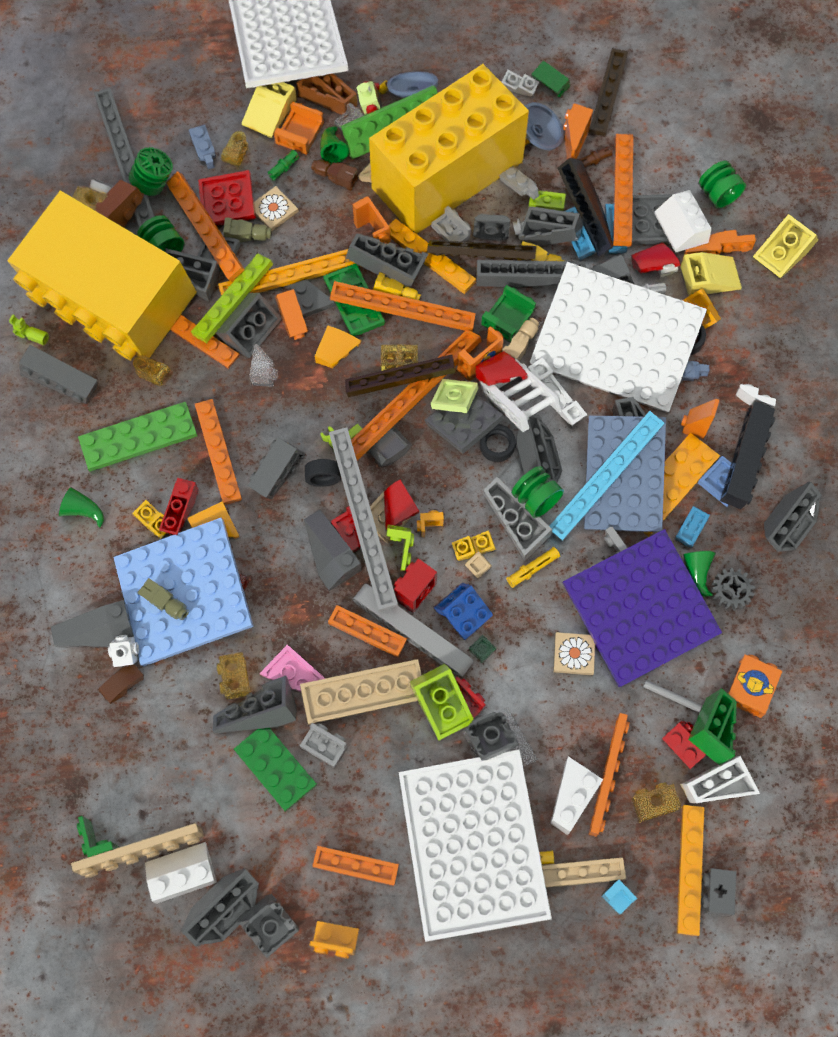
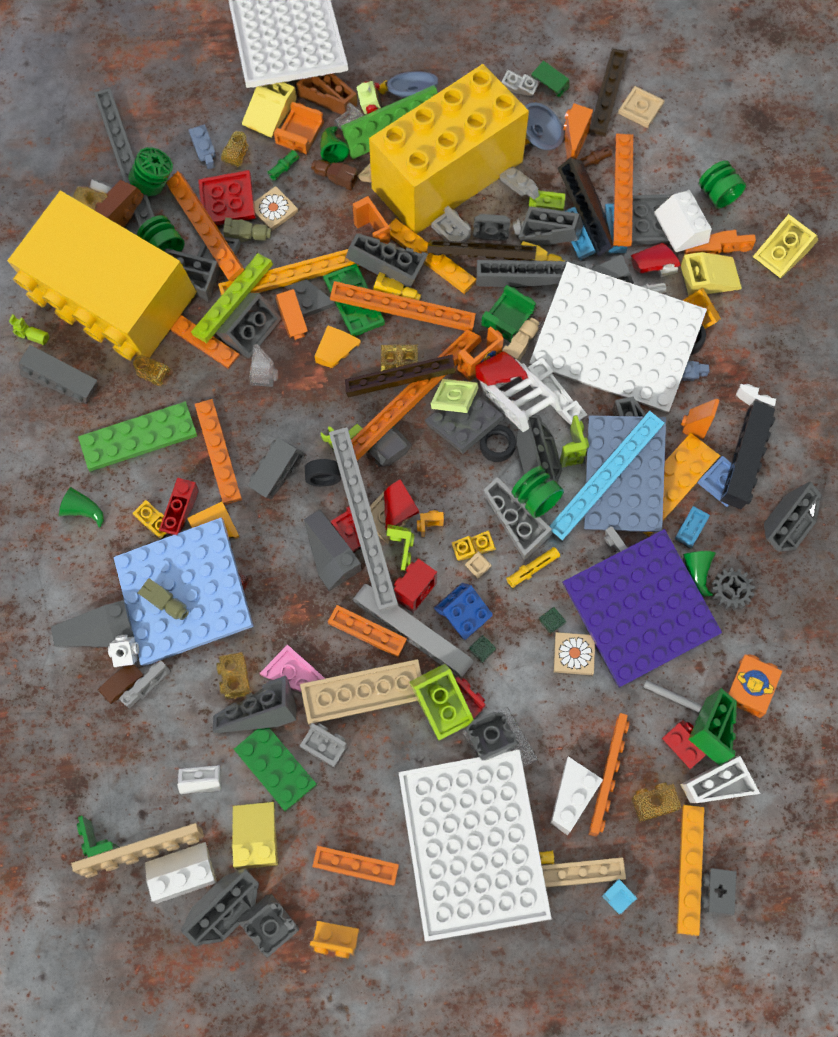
none -> light grey hinge [119,660,170,709]
none -> white slope [178,765,221,794]
none -> light yellow slope [232,802,278,869]
none -> clear green tile [538,607,566,634]
none -> lime bracket [560,415,589,468]
none -> tan tile [618,86,665,128]

